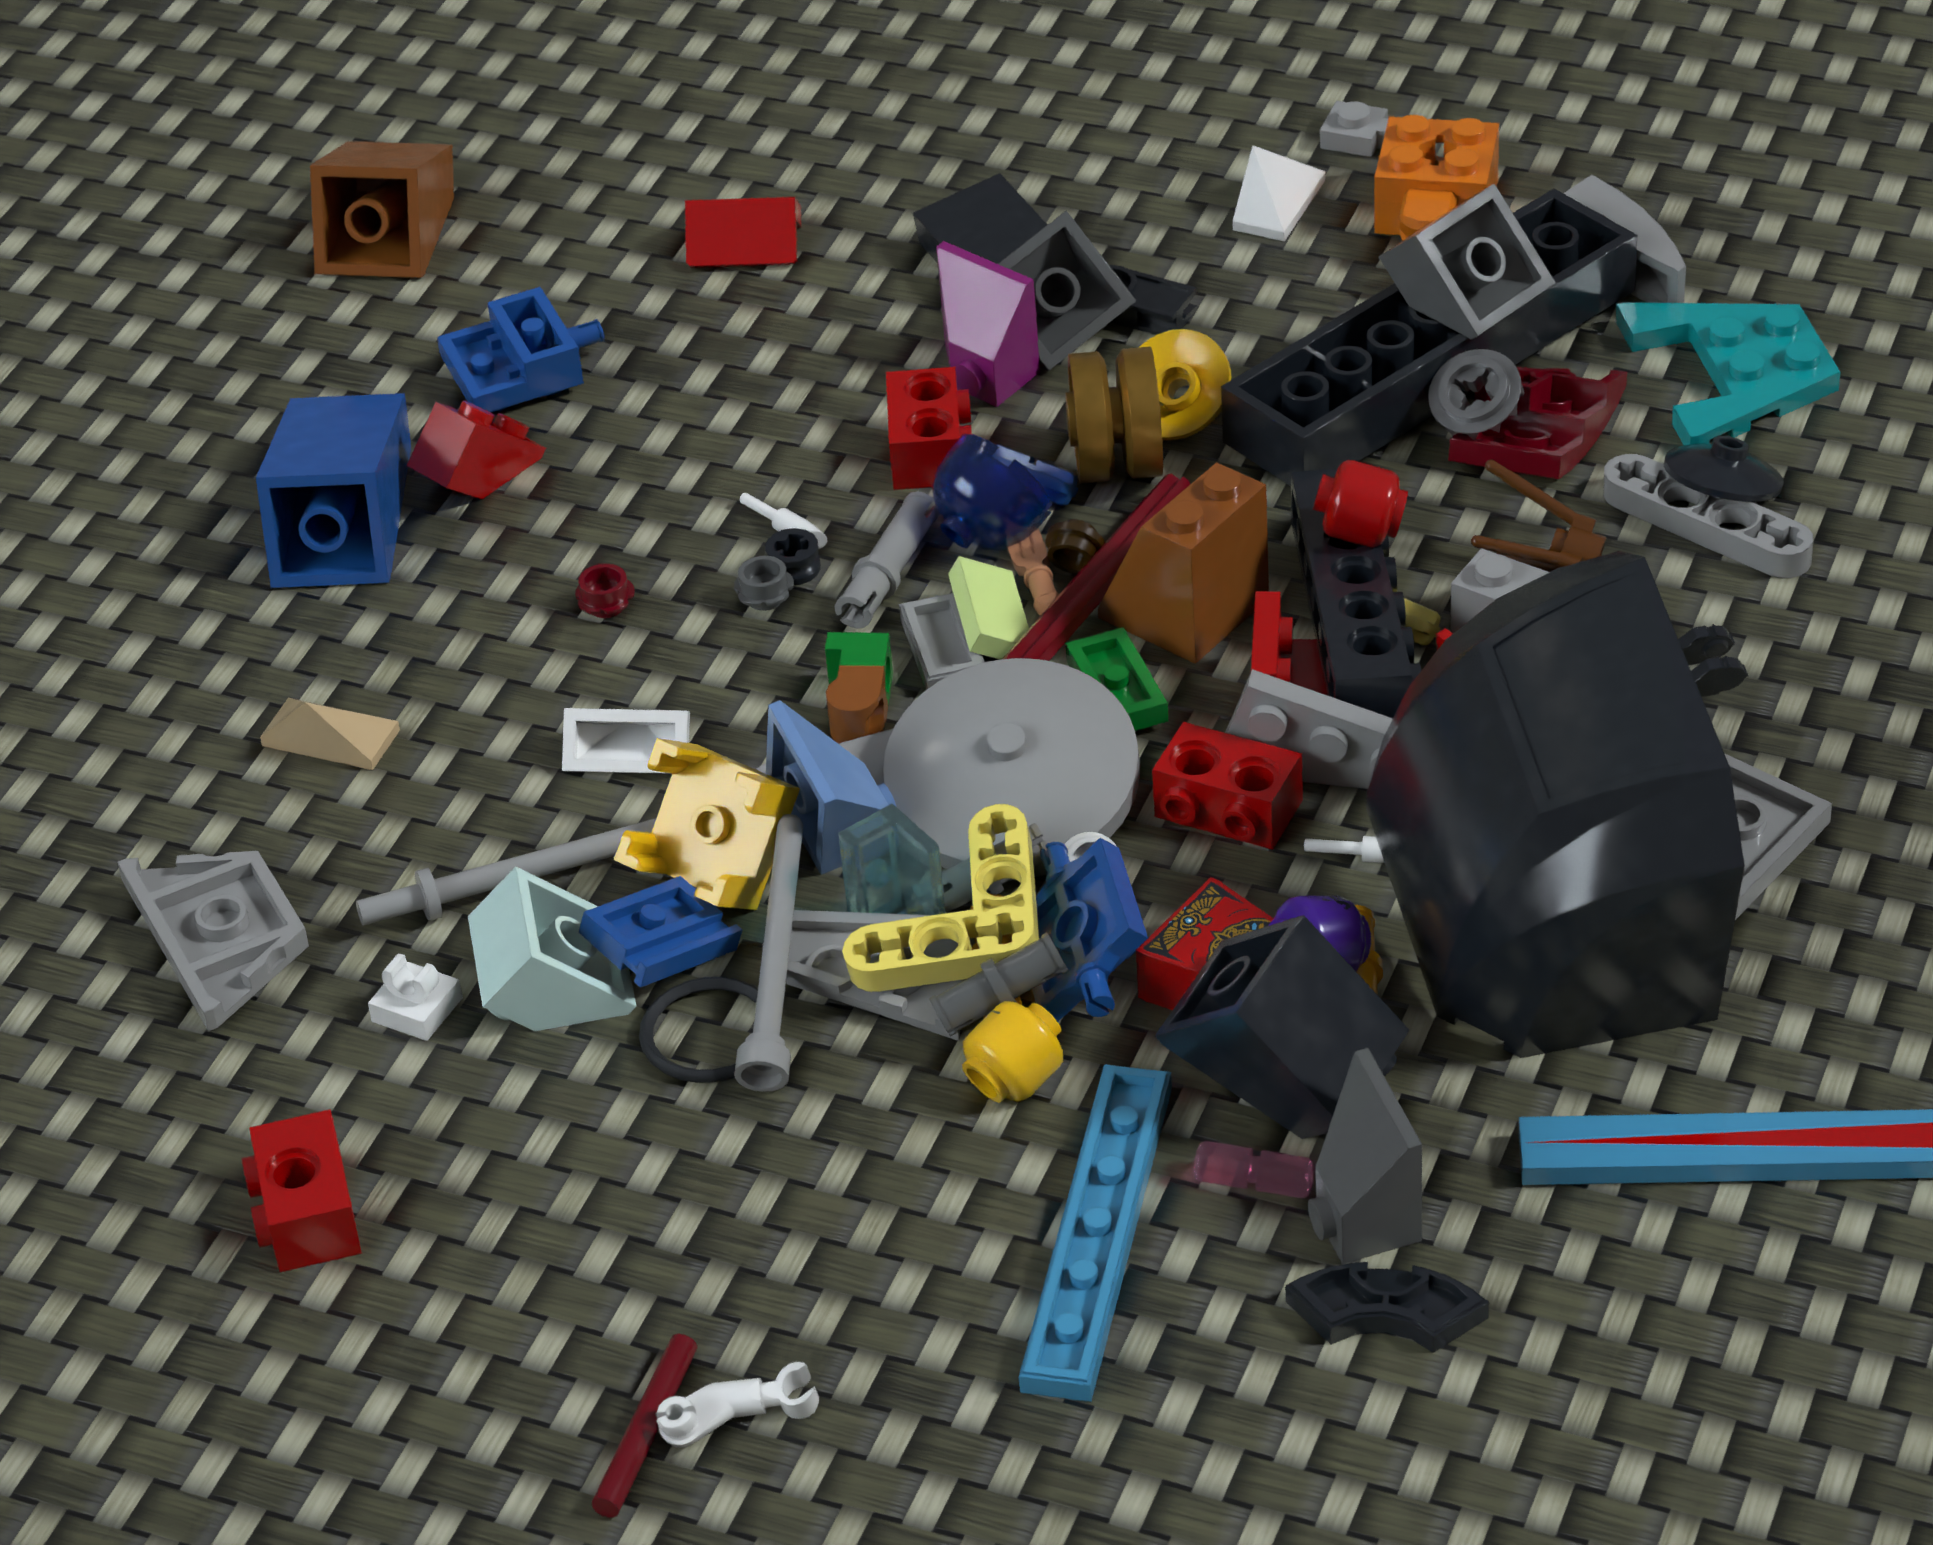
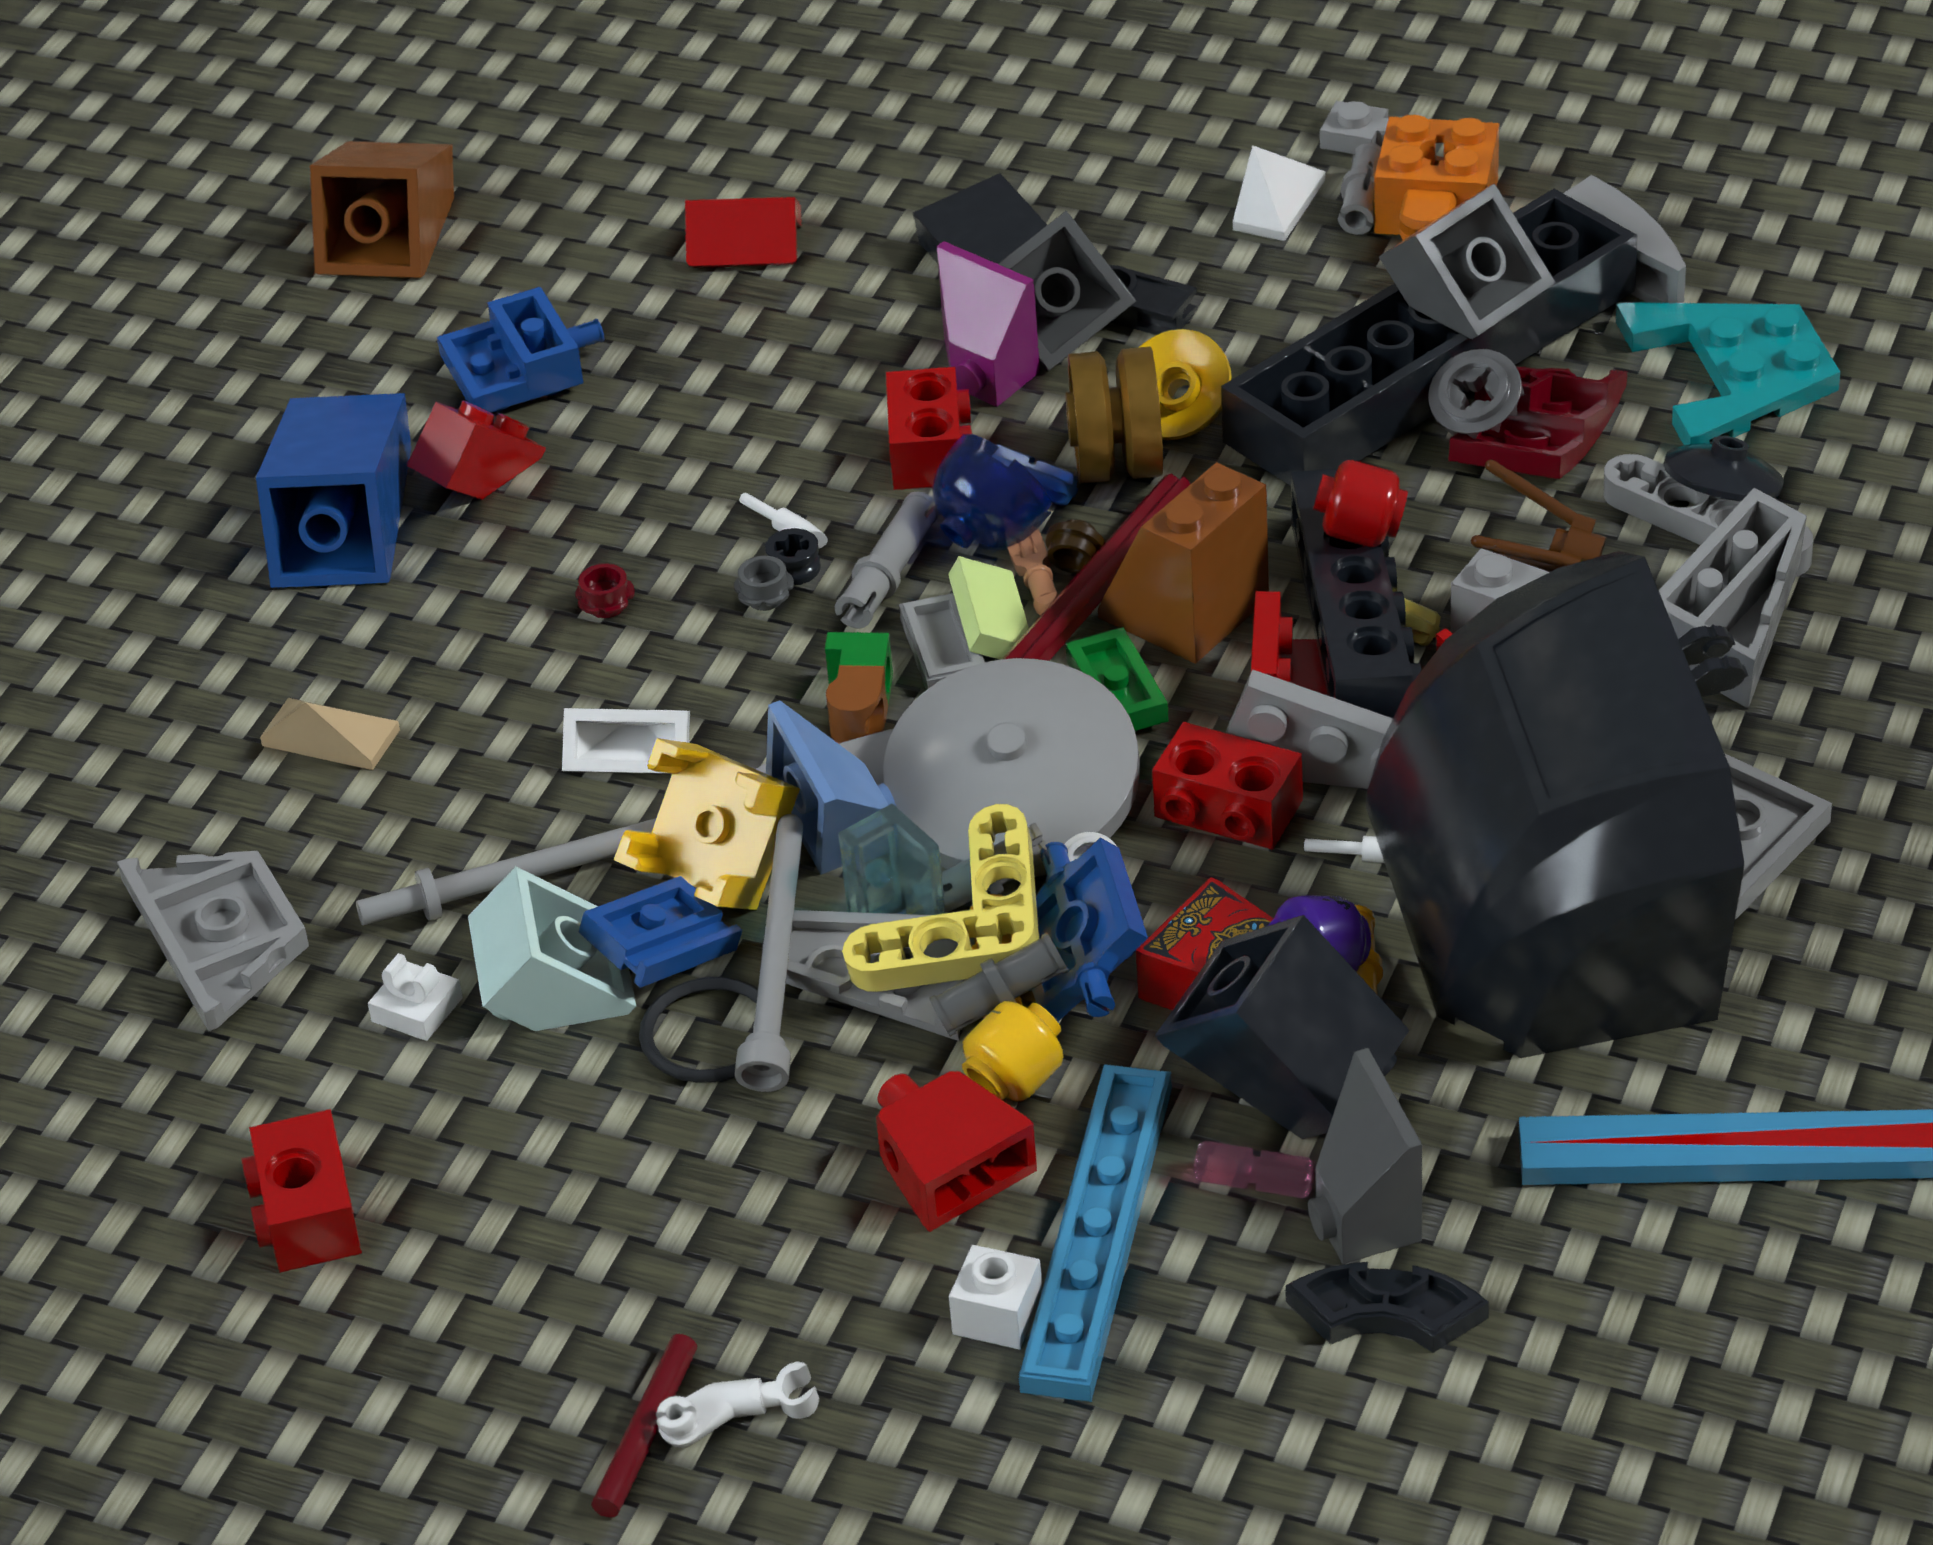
none -> red torso [876,1071,1037,1232]
none -> white plate [949,1245,1042,1350]
none -> light grey pin [1338,143,1381,235]
none -> light grey wedge [1659,488,1807,709]

